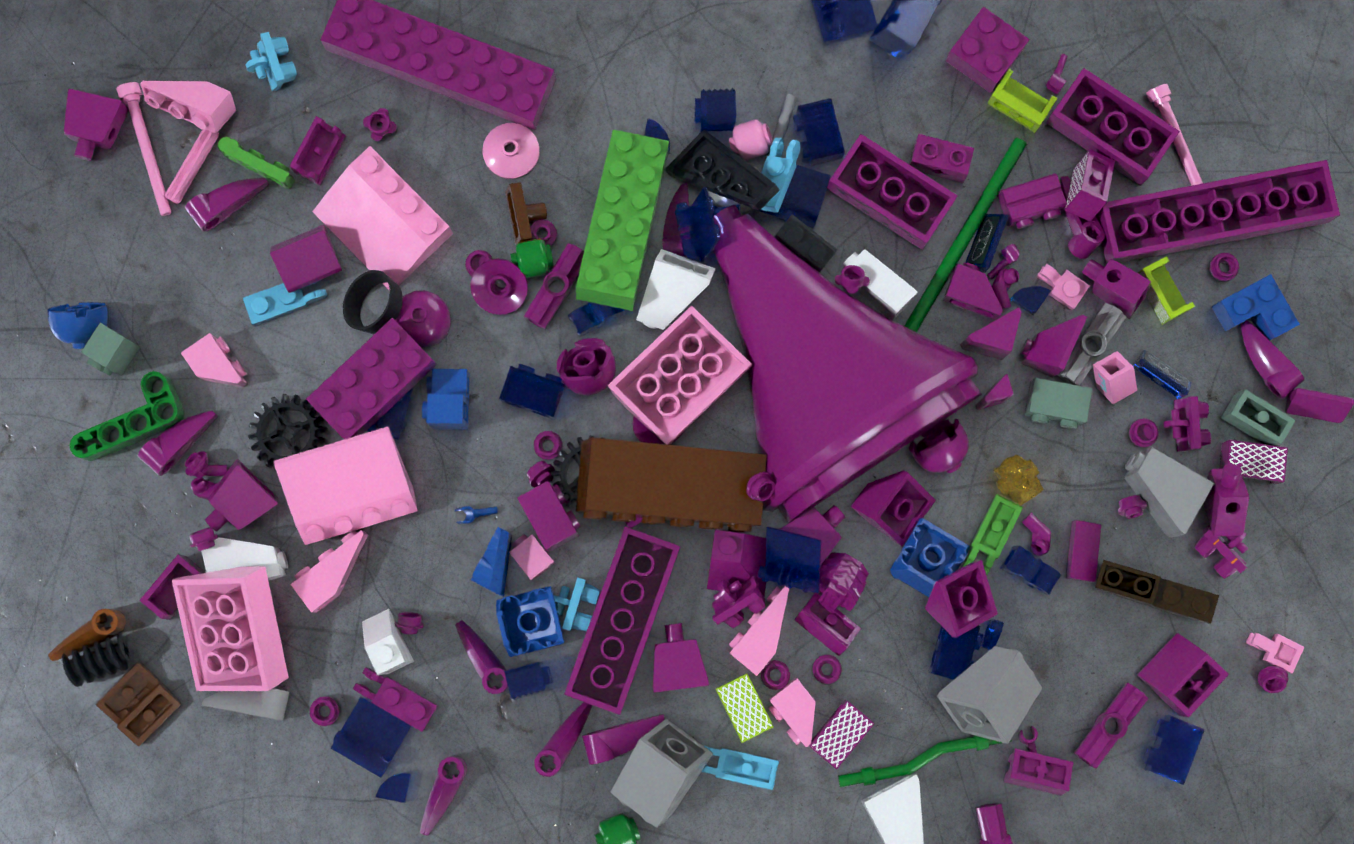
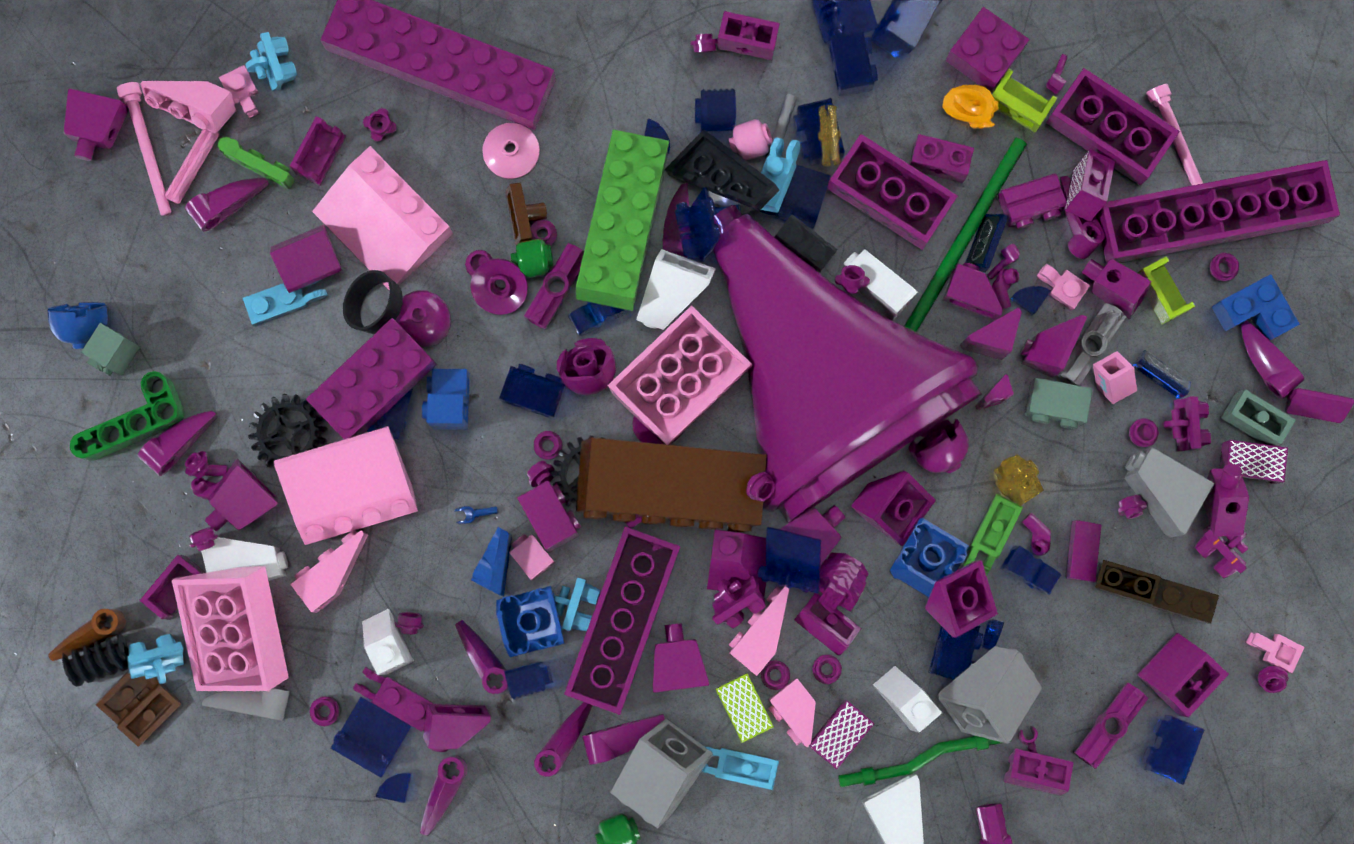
bright pink slope [181,333,248,387] -> none
none -> medium azure hips [127,634,184,684]
none -> bright pink plate [219,65,259,118]
none -> magenta slope [423,704,491,752]
none -> magenta plate [690,34,718,53]
none -> magenta brick [717,11,780,60]
none -> clear yellow pin [818,105,841,166]
none -> clear blue brick [828,30,878,97]
none -> white slope [872,666,942,733]
none -> light orange hat [942,85,999,129]

